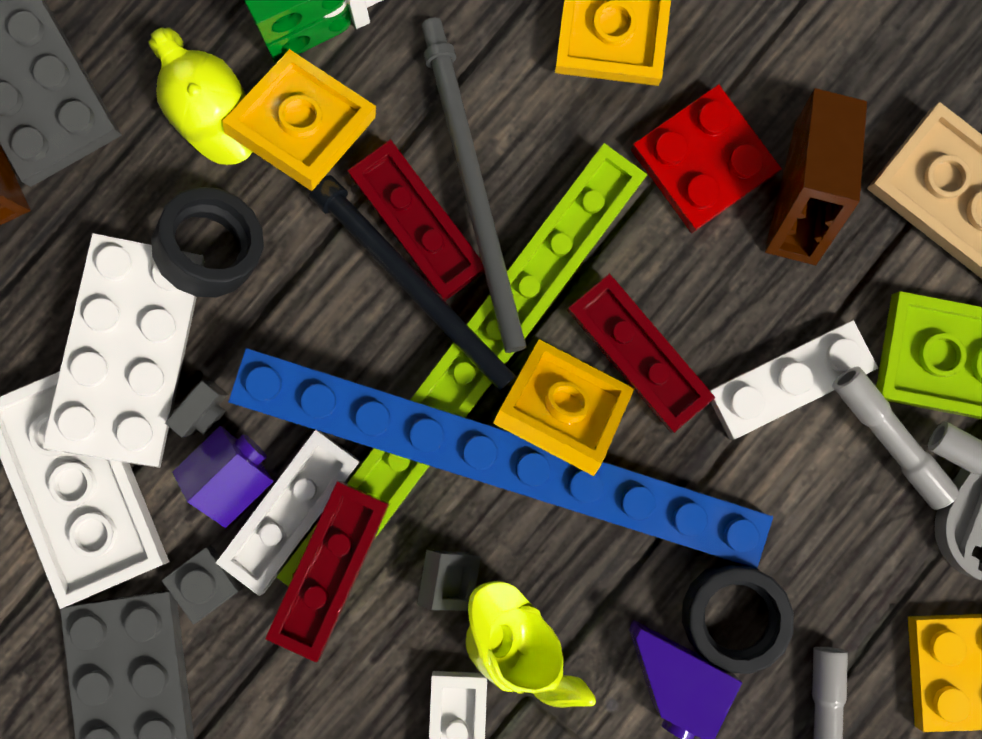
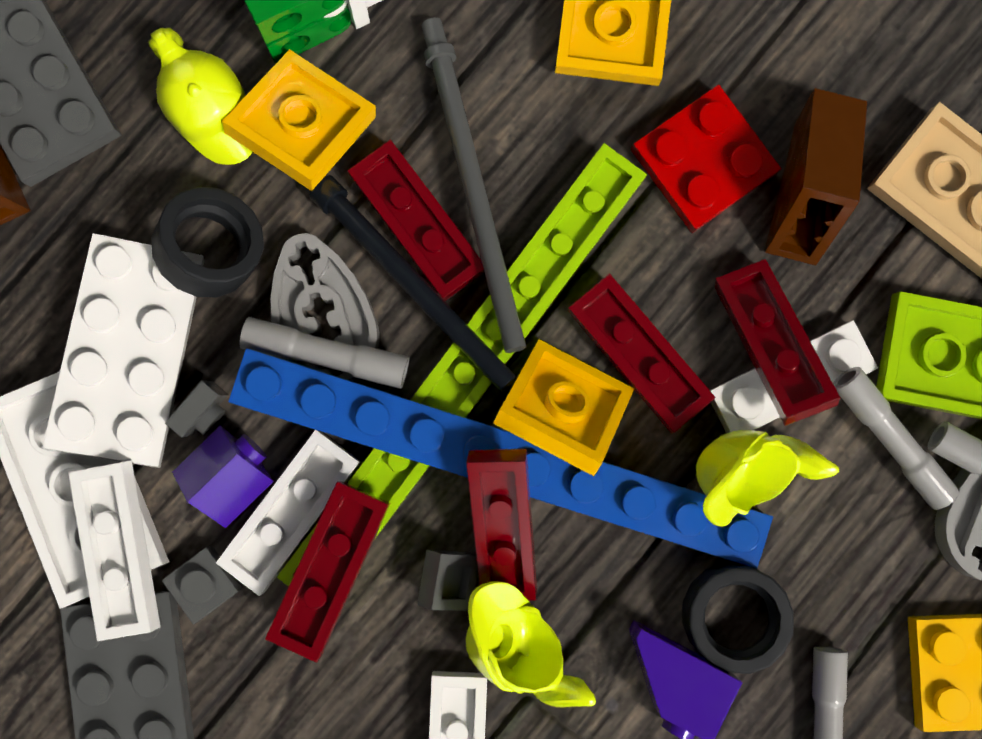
none -> white plate [68,461,161,641]
none -> light grey piece [240,317,409,389]
none -> light grey piece [270,233,380,381]
none -> dark red plate [467,449,537,601]
none -> neon yellow hair [696,430,839,527]
none -> dark red plate [715,259,841,426]

